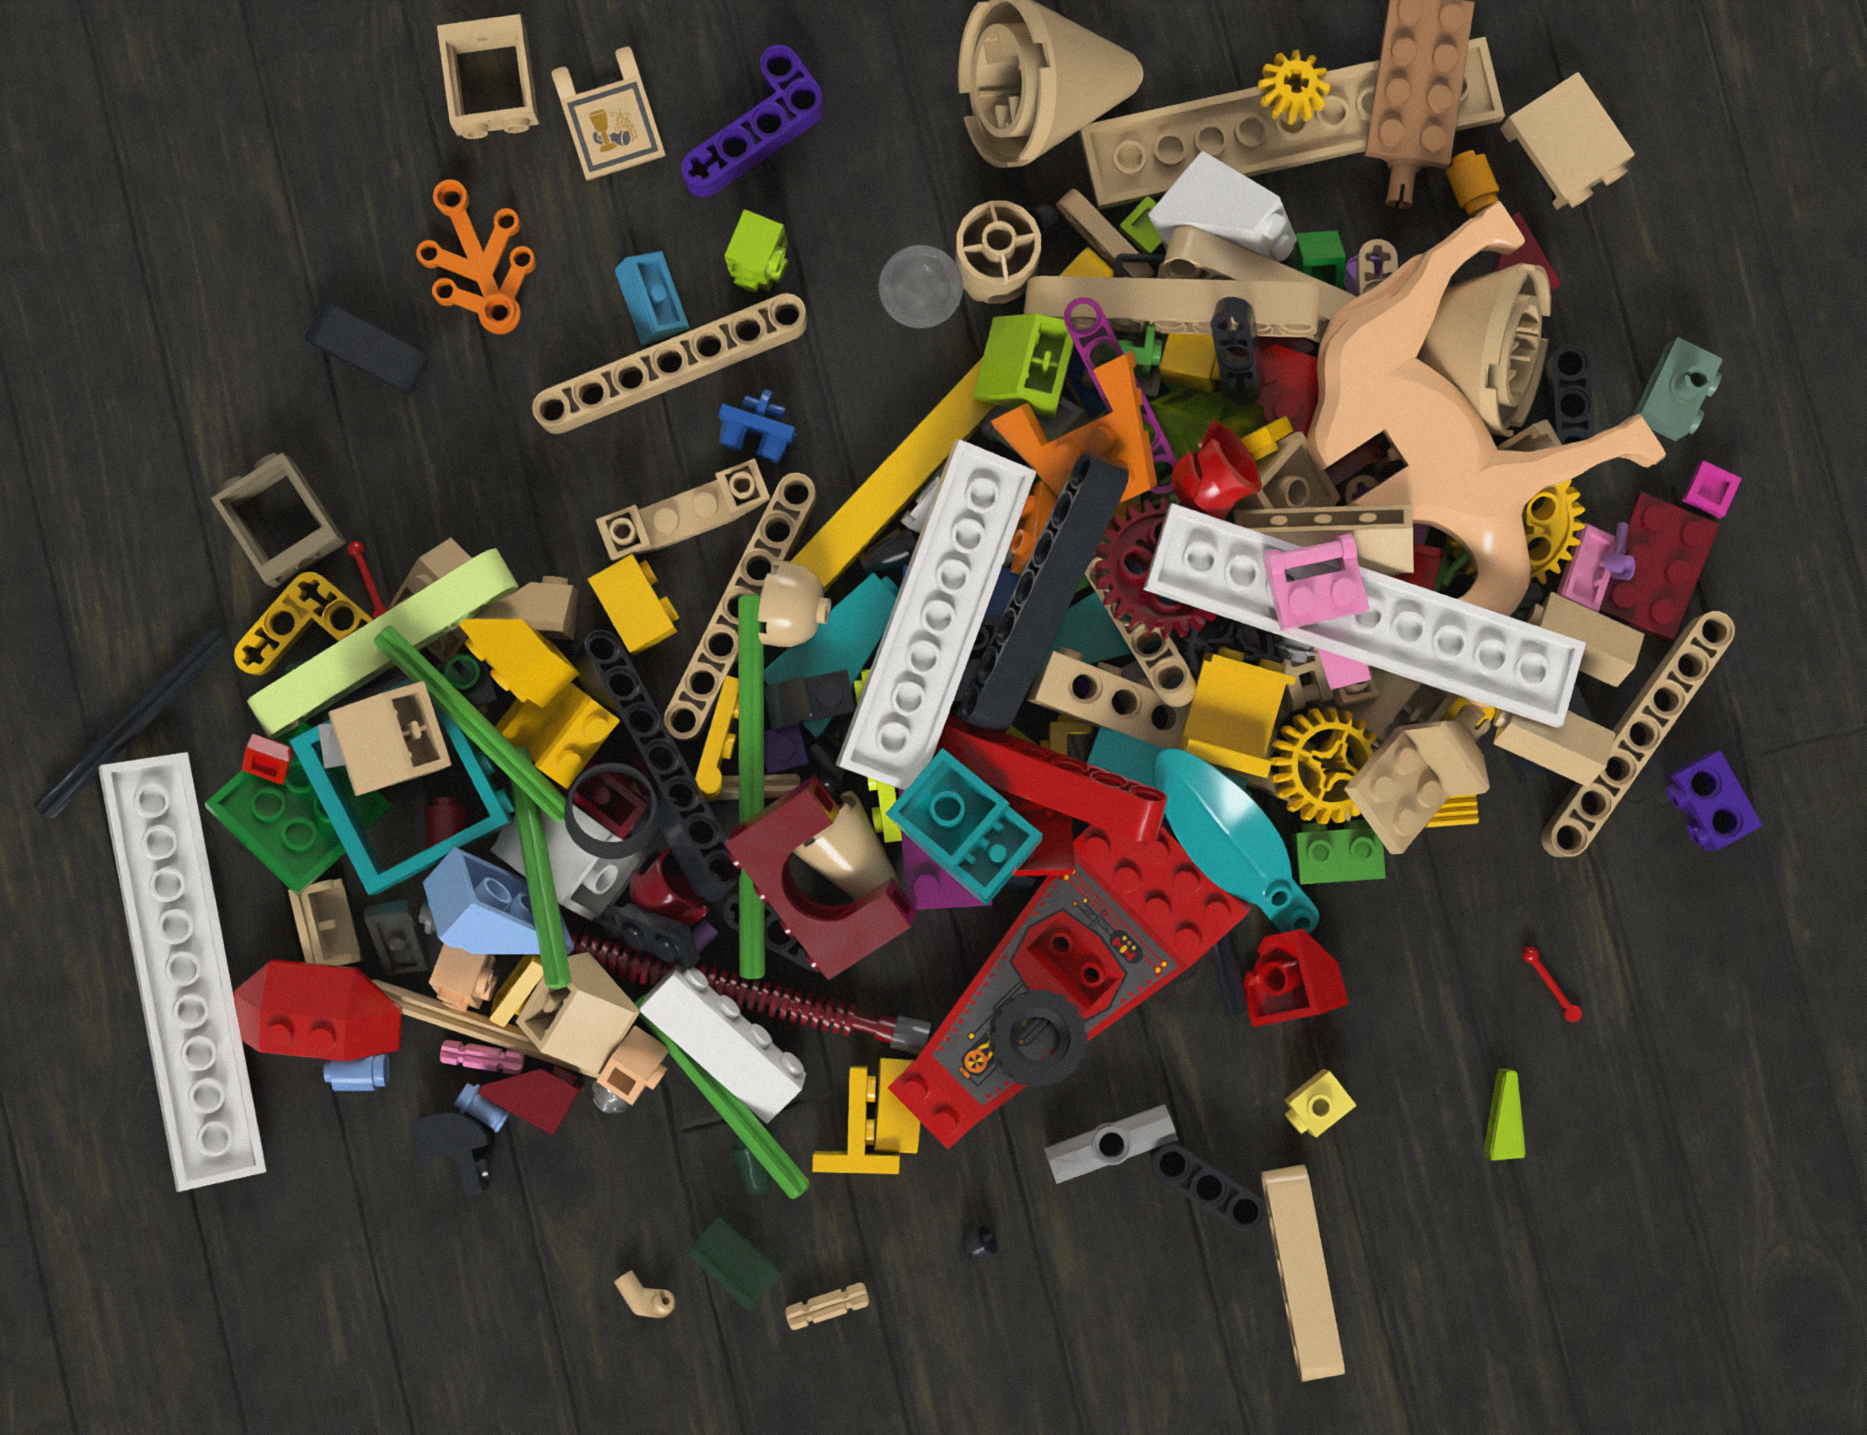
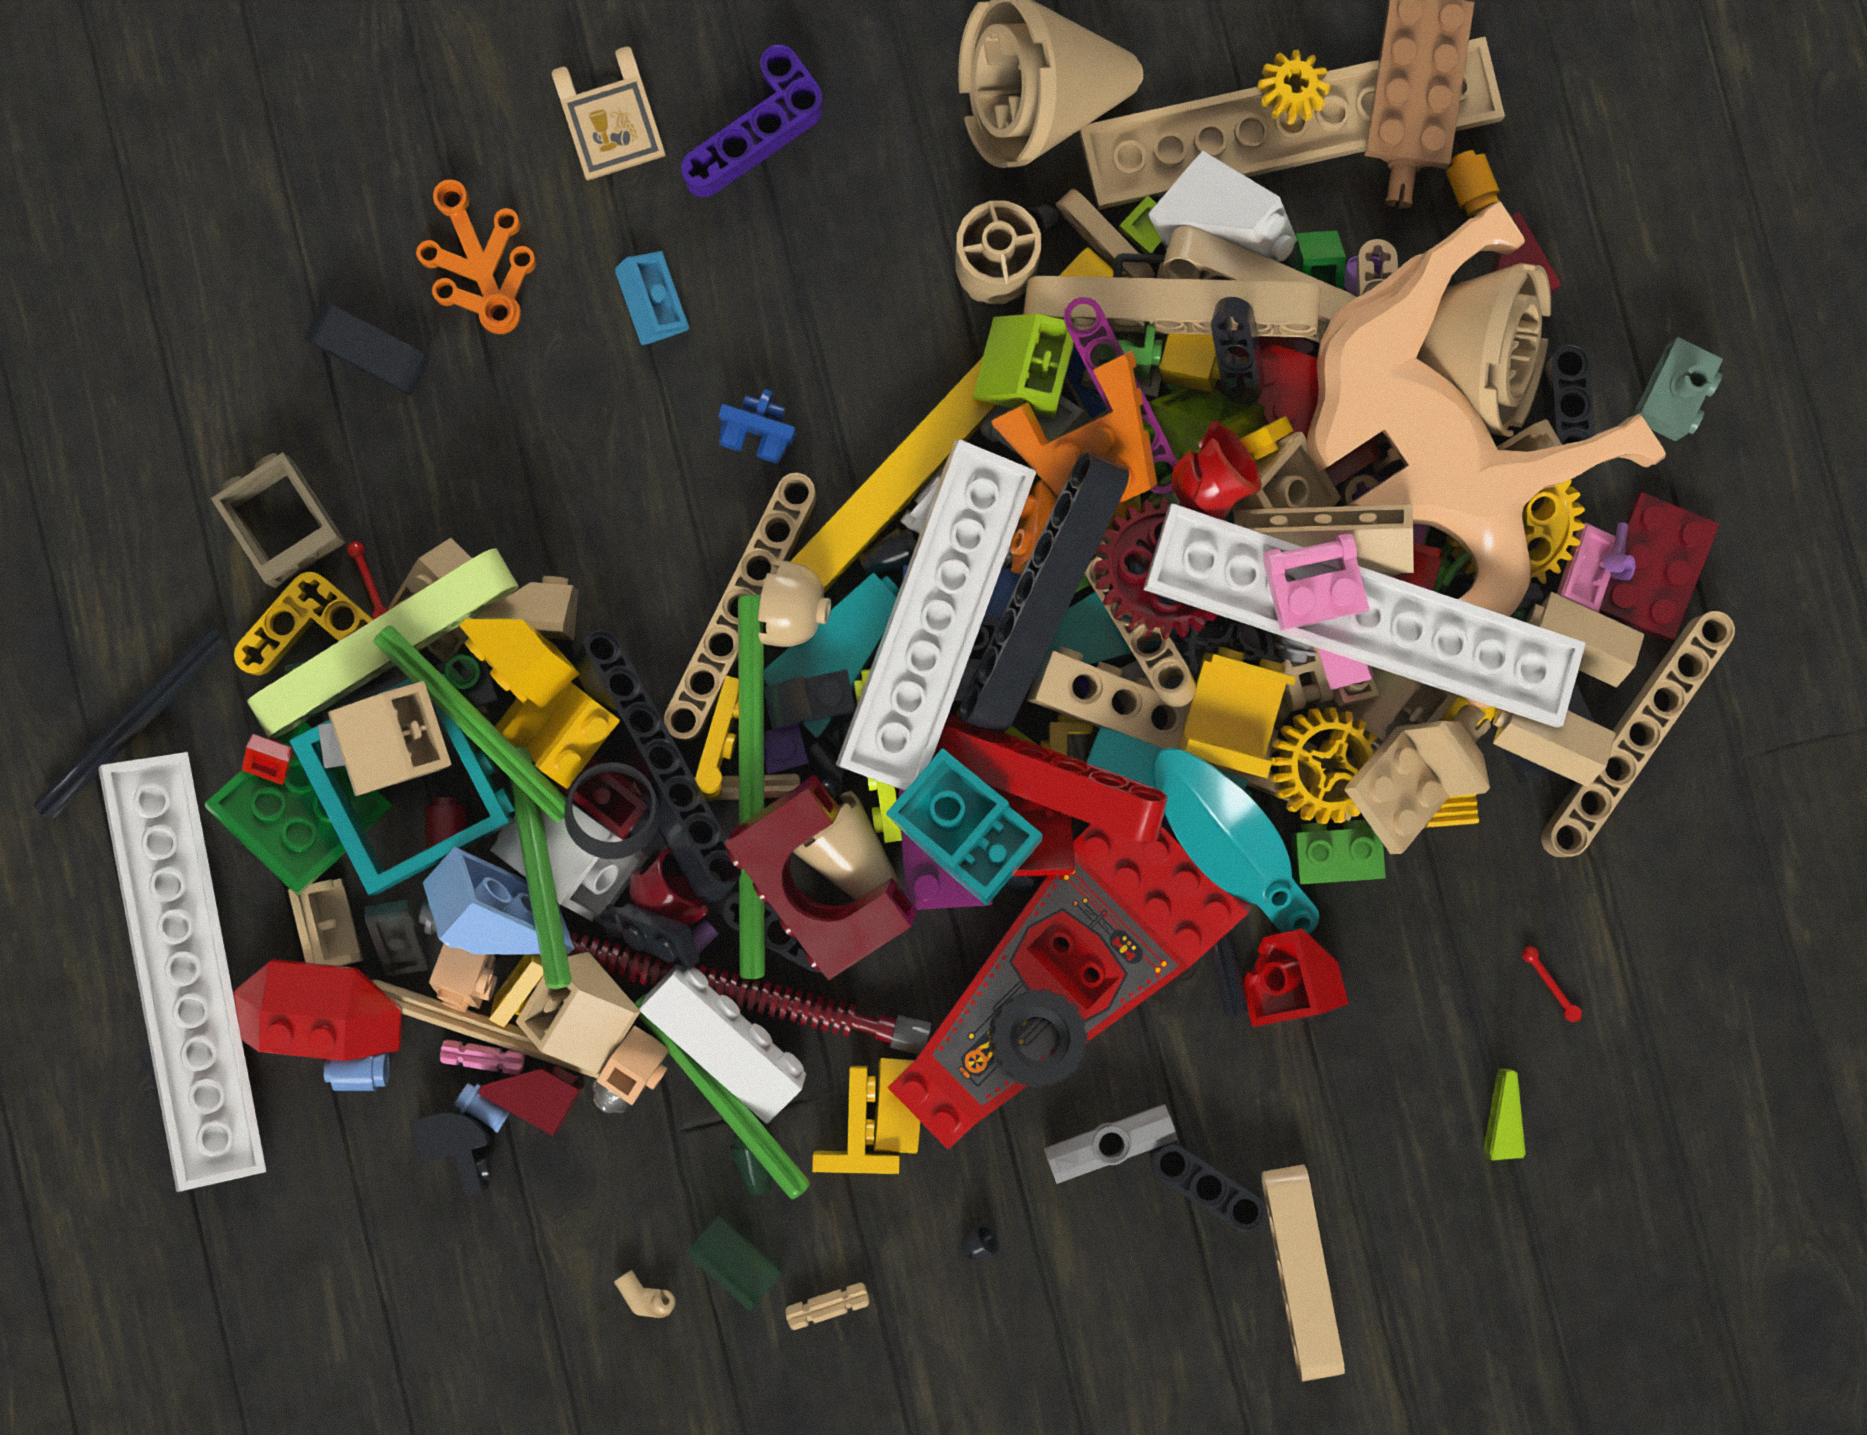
tan window [437,14,539,139] -> none
tan beam [532,293,808,434] -> none
yellow brick [588,554,679,656] -> none
tan slope [596,459,770,560] -> none
lime brick [724,209,788,292] -> none
clear cone [879,245,963,328] -> none
light yellow brick [1284,1069,1357,1137] -> none
tan panel [1500,72,1635,210] -> none
dark purple brick [1664,751,1763,851] -> none
dark pink plate [1682,461,1742,519] -> none

